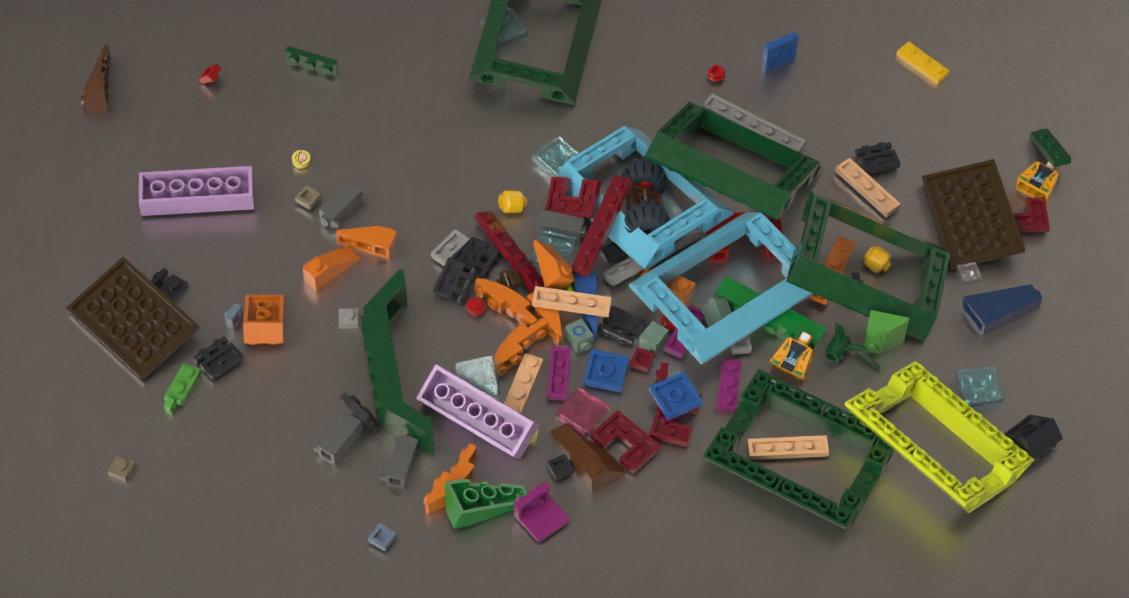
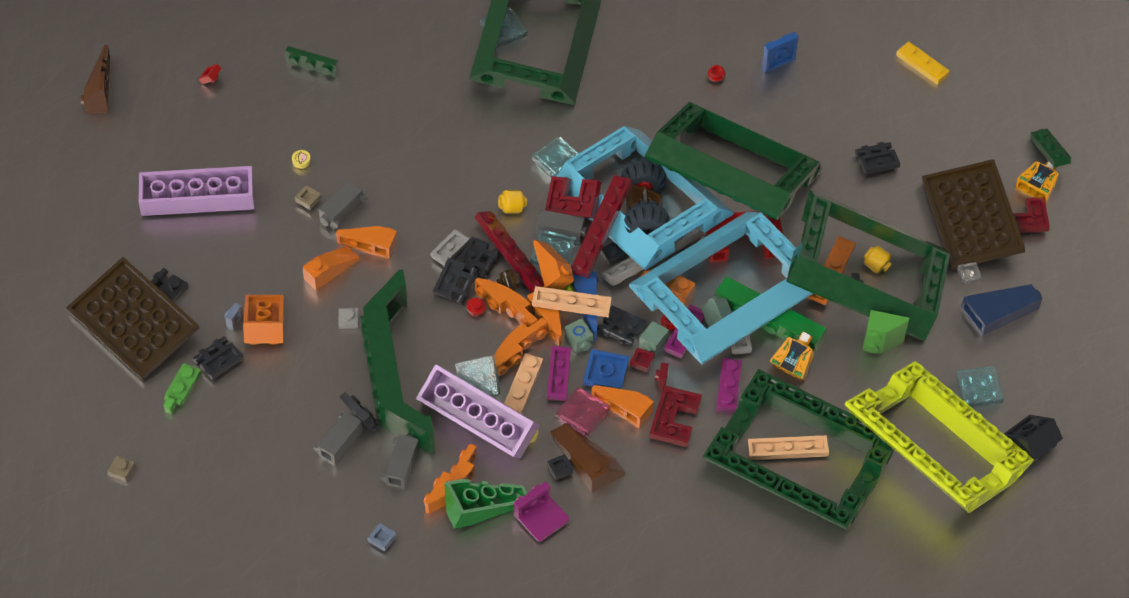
dark red plate [590,410,661,474] -> none
blue plate [649,372,703,421] -> none
light grey plate [702,93,806,152] -> none
dark green plant [825,323,880,371] -> none
light nougat plate [835,158,901,218] -> none
none -> orange slope [591,385,654,428]

